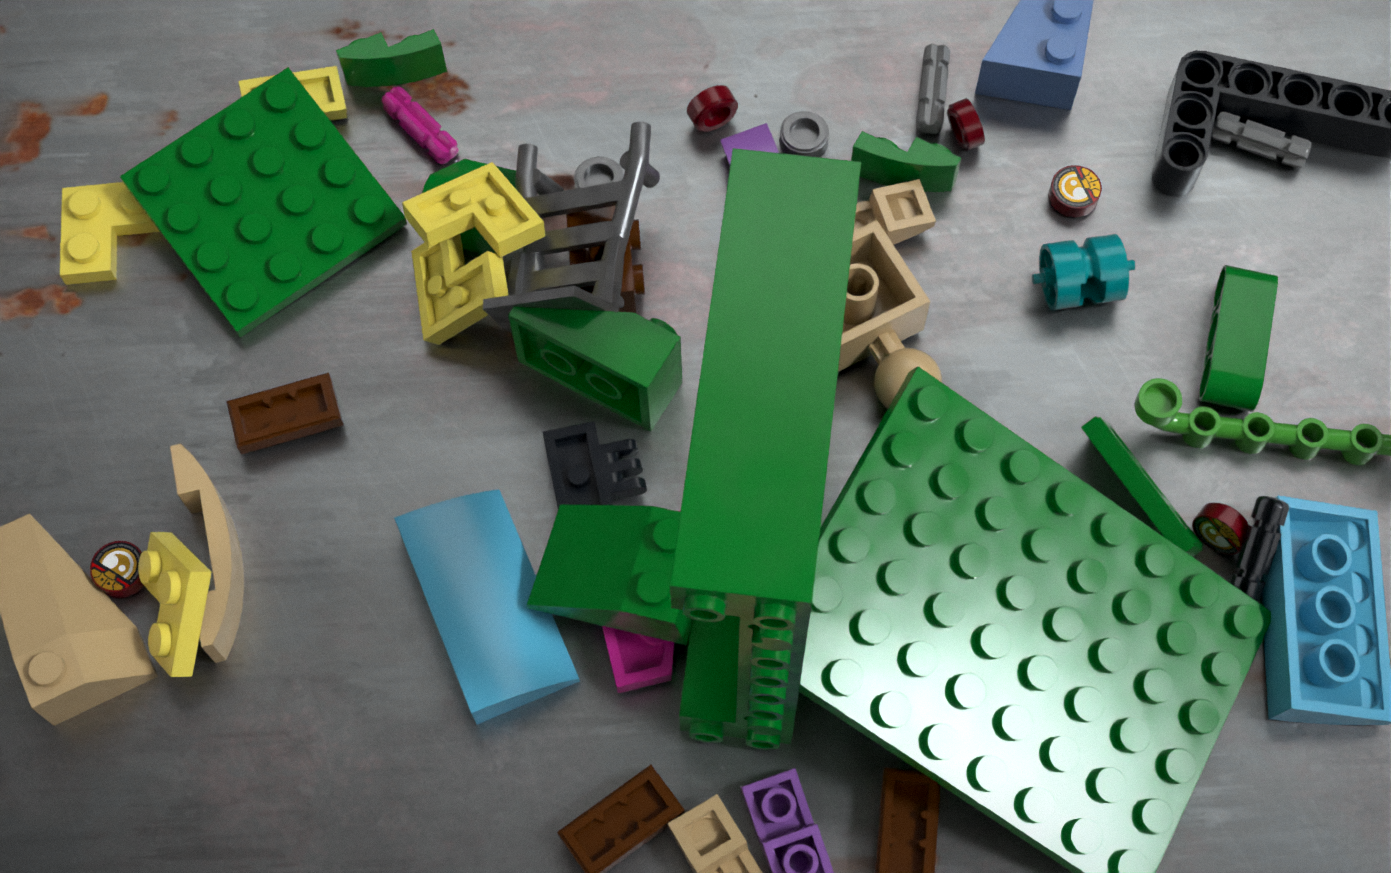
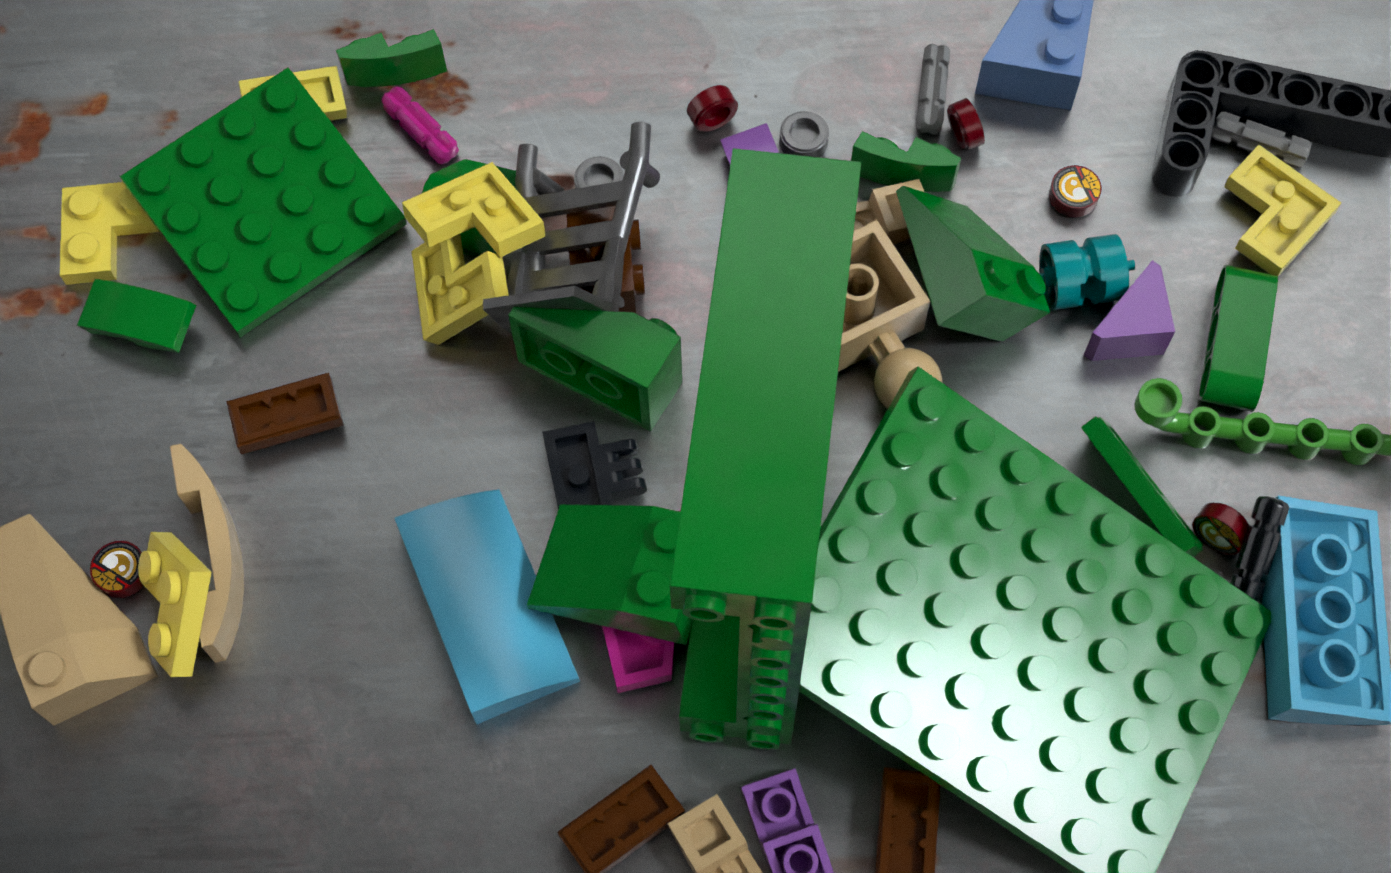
none -> green slope [77,279,197,353]
none -> green slope [896,186,1050,342]
none -> medium lavender slope [1083,260,1175,361]
none -> light yellow plate [1224,145,1341,276]

